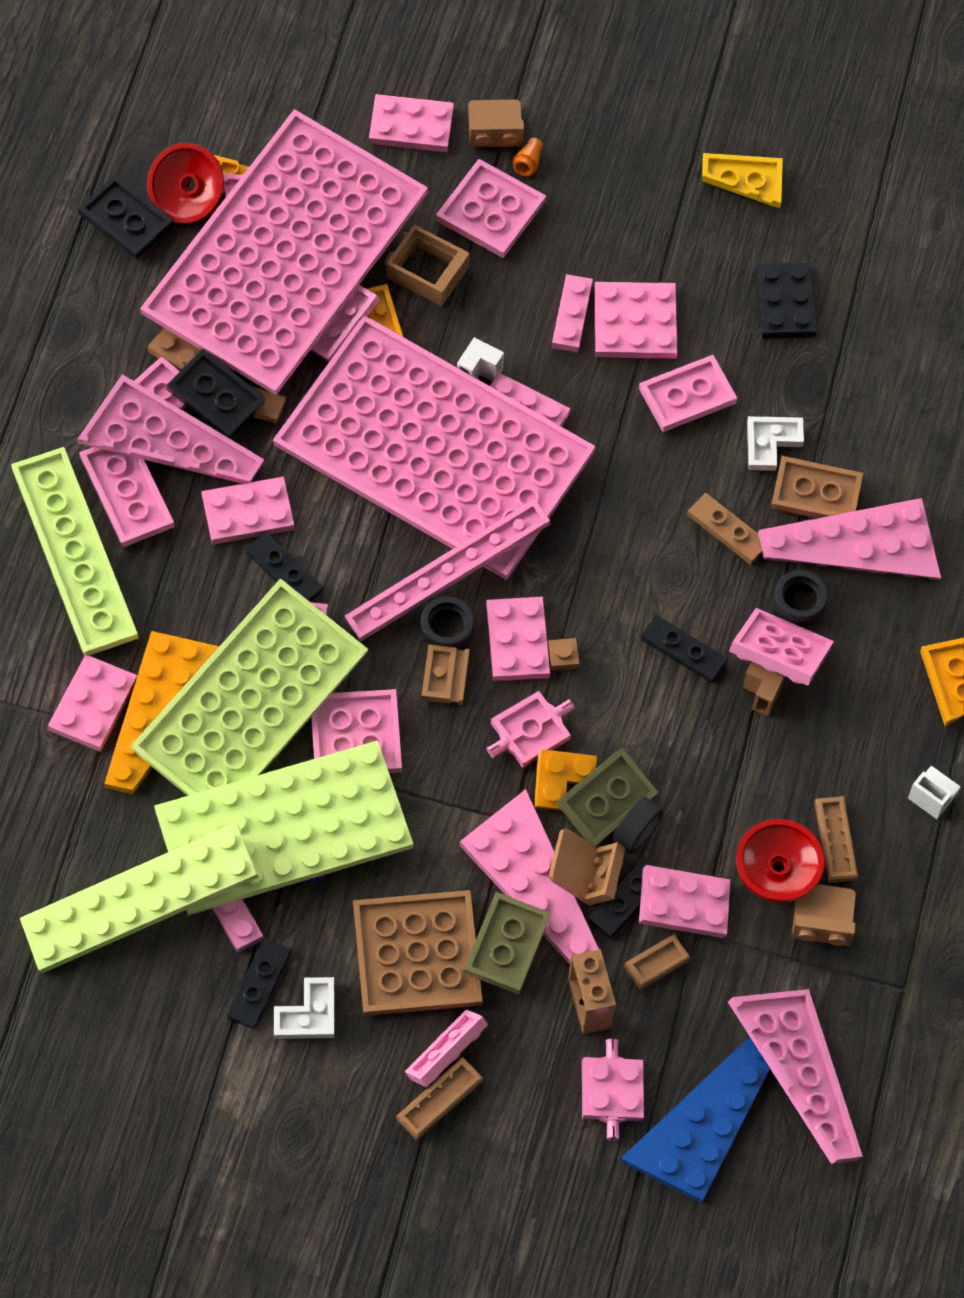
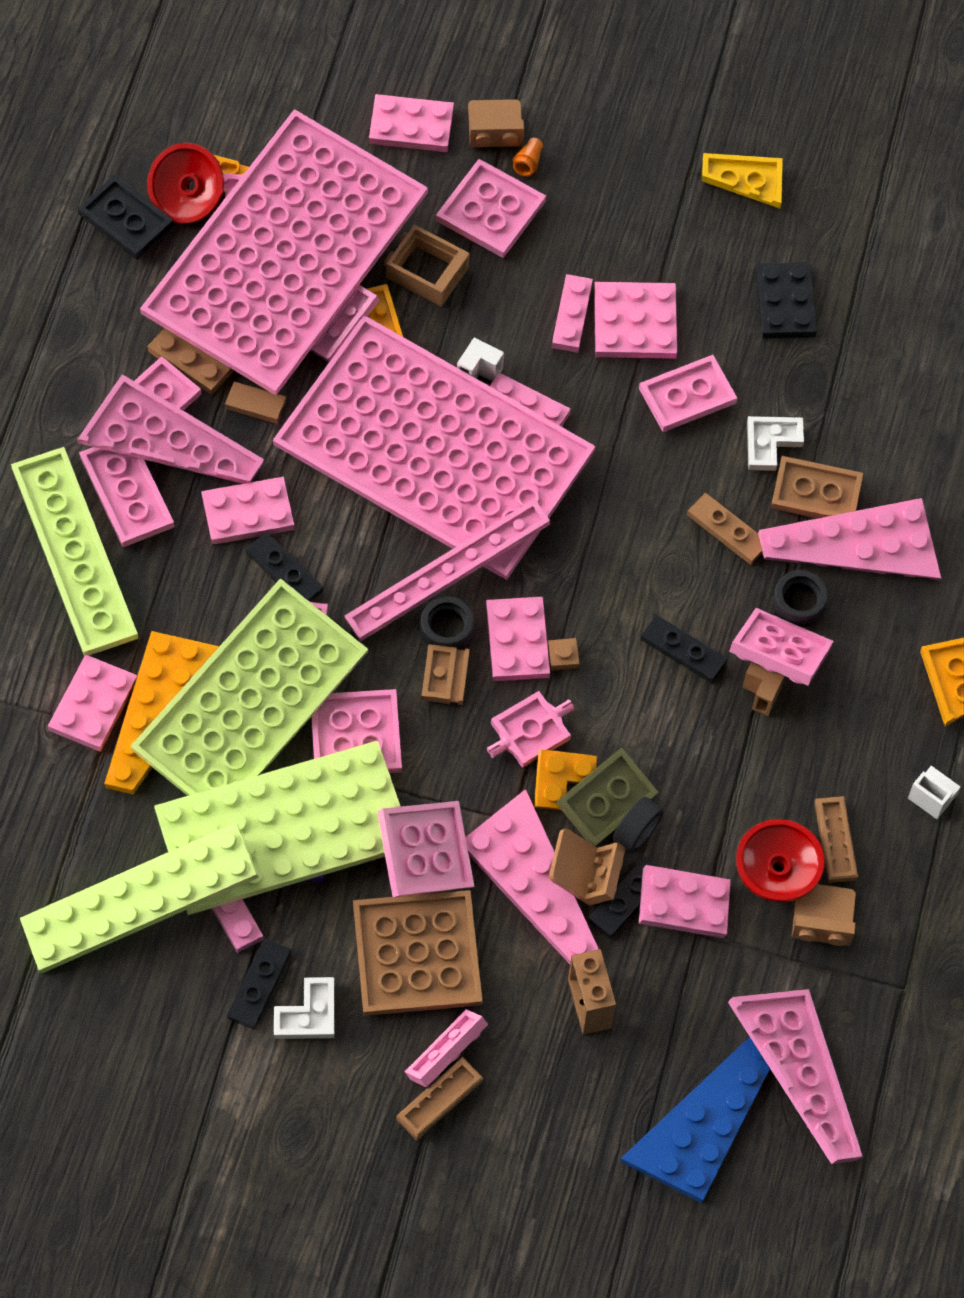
black plate [166,348,265,439] -> none
olive plate [463,892,551,994] -> none
bright pink plate [582,1039,644,1141] -> none
medium nougat tile [624,934,690,990] -> none
none -> bright pink plate [377,801,475,898]

